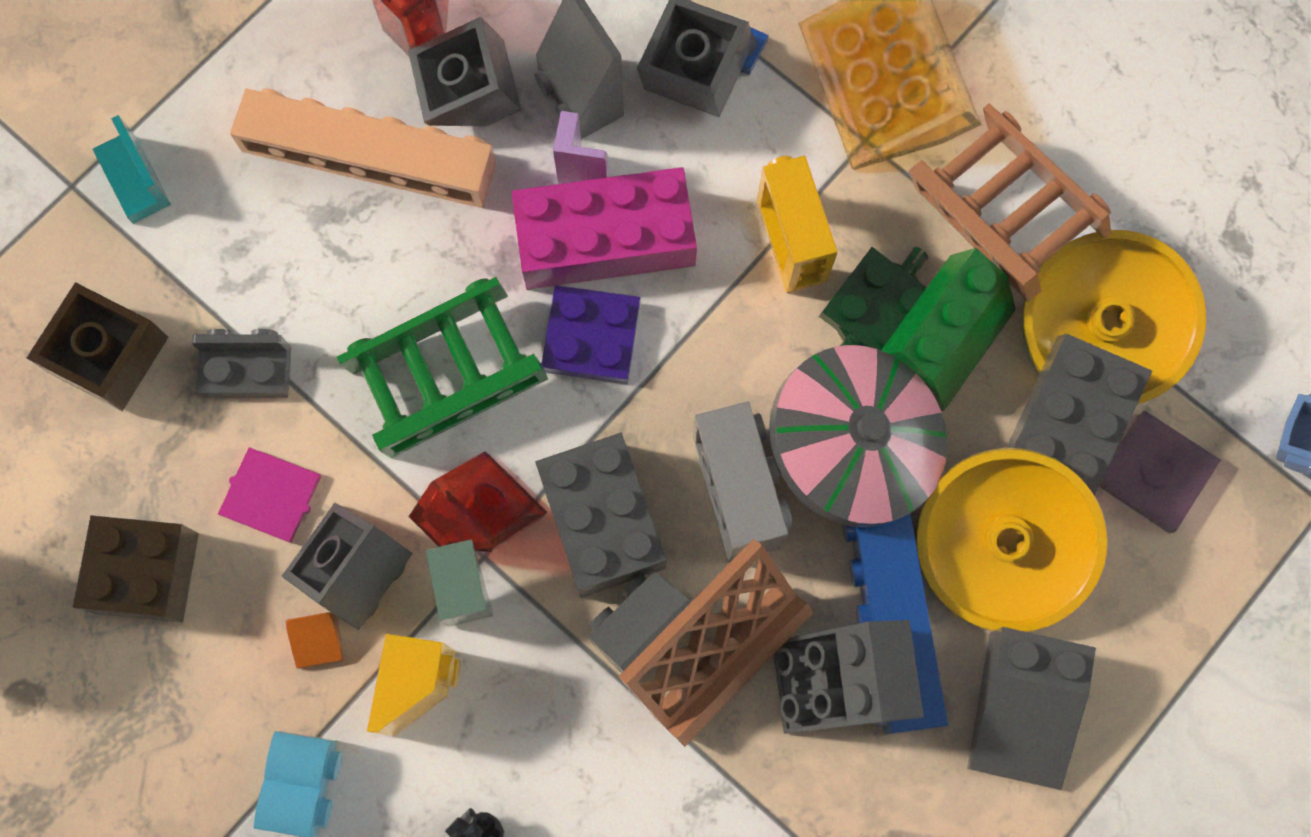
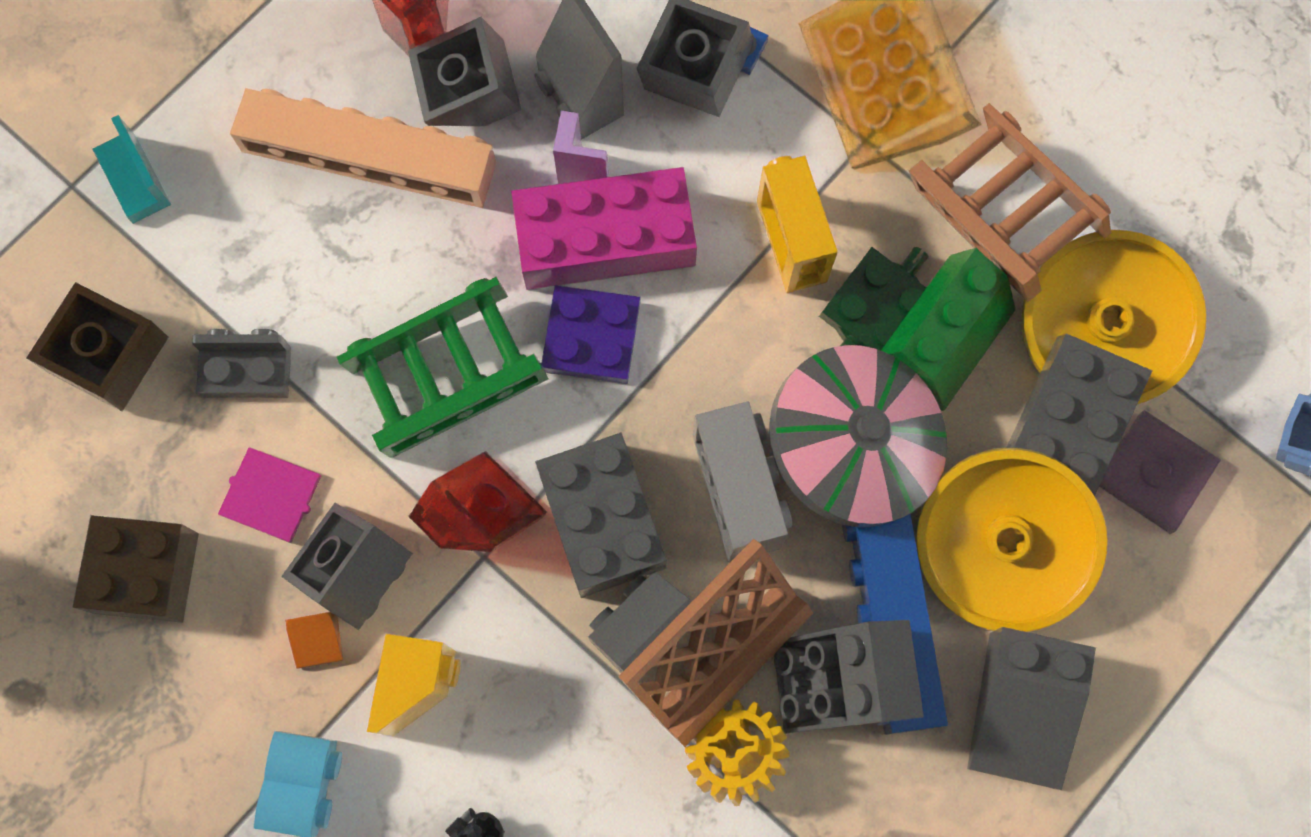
sand green slope [426,539,493,627] -> none
none -> yellow gear [685,699,790,806]

